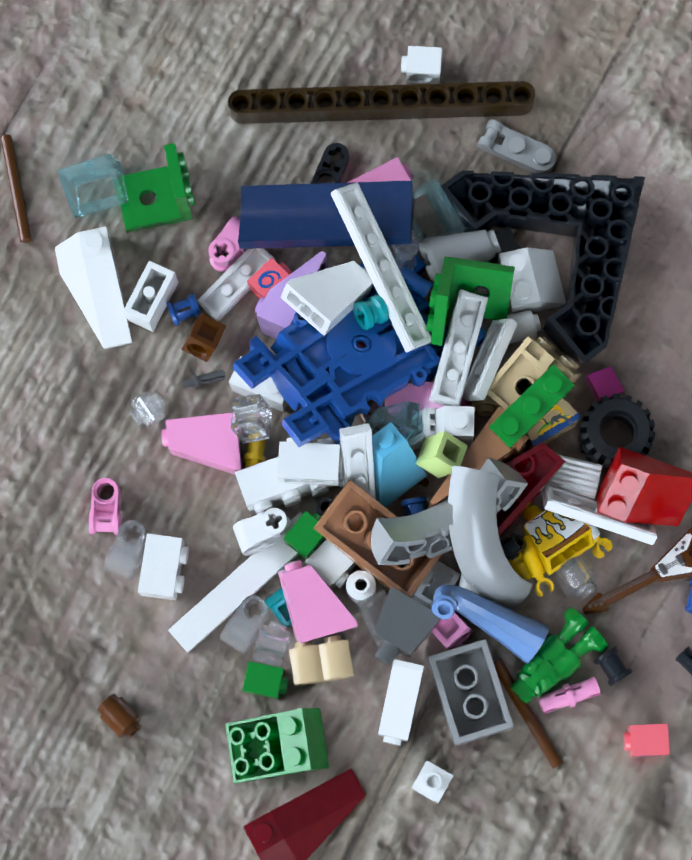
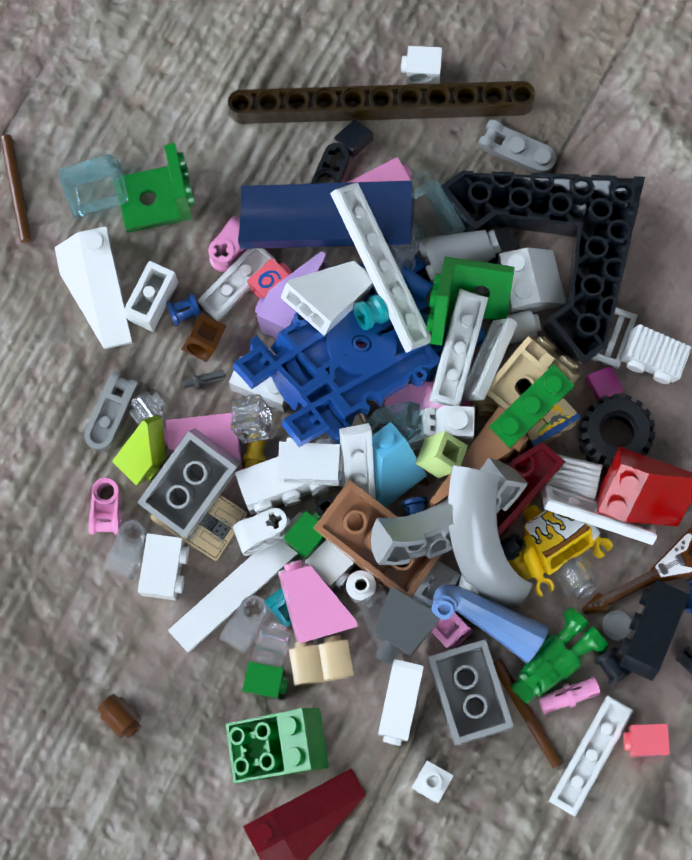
none -> light grey plate [84,372,140,451]
none -> lime slope [112,414,166,485]
none -> light grey brick [137,428,243,538]
none -> tan flag [151,495,248,562]
none -> black slope [334,120,373,158]
none -> white tile [548,695,634,817]
none -> white tile [591,307,638,369]
none -> light grey piece [601,610,631,641]
none -> black brick [618,580,690,681]
none -> white brick [620,325,692,384]

